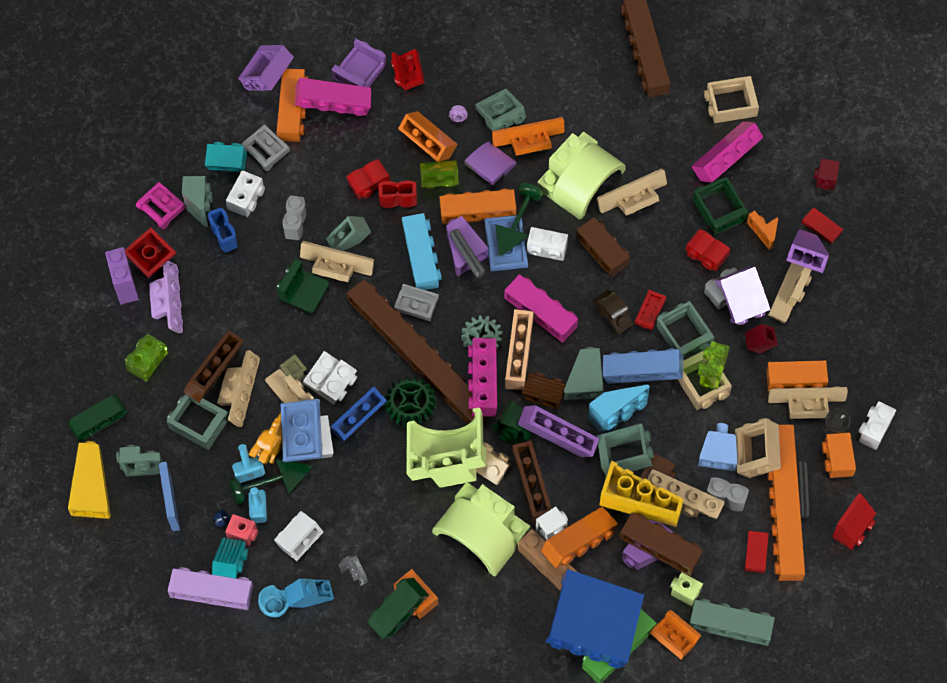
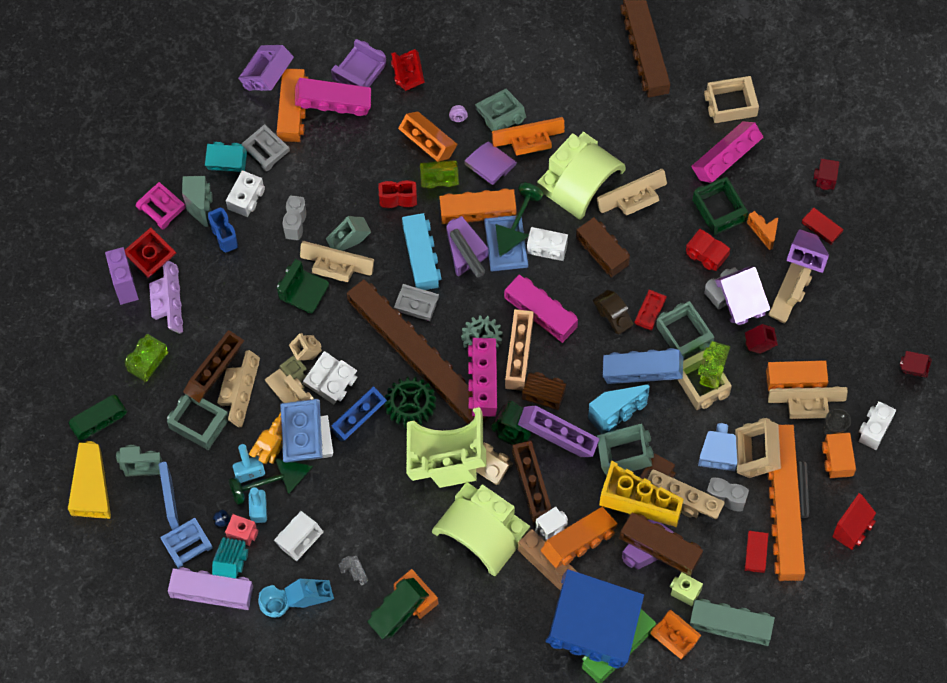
red brick [347,159,390,199] -> none
sand green slope [564,347,603,400] -> none
none -> medium blue plate [160,518,213,568]
none -> tan brick [289,333,322,360]
none -> dark red brick [900,351,932,378]

